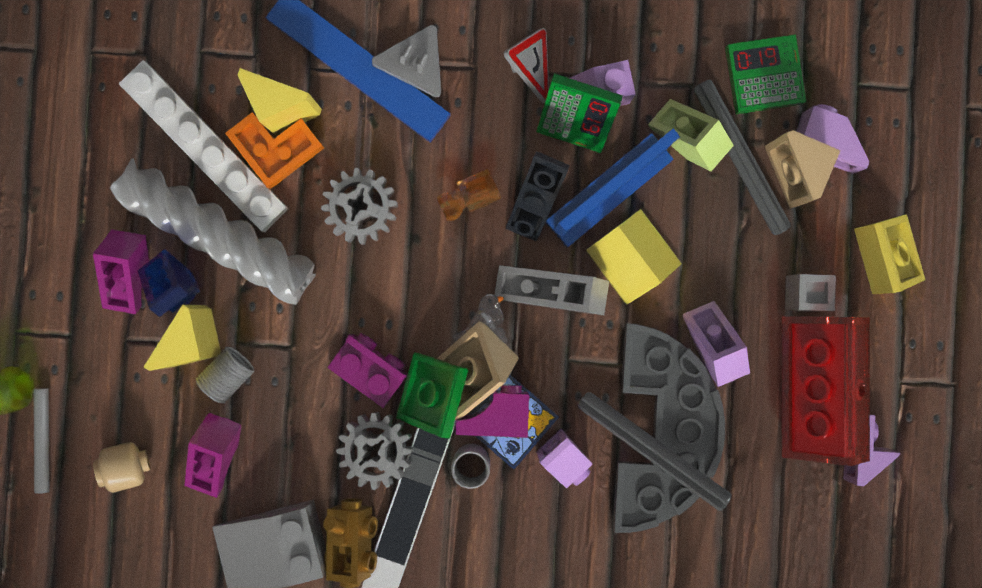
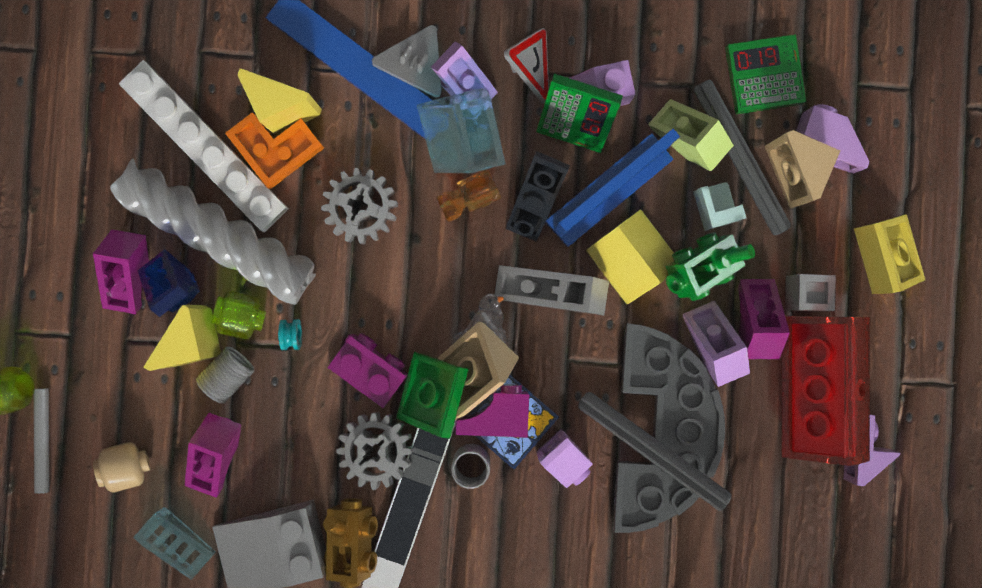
none -> clear light blue slope [133,507,216,580]
none -> clear neon green head [211,291,266,340]
none -> teal bush [278,319,302,350]
none -> clear light blue slope [416,87,506,173]
none -> lavender slope [431,42,498,117]
none -> green brick [665,232,755,301]
none -> light aqua panel [693,182,746,231]
none -> magenta arch [738,279,790,359]

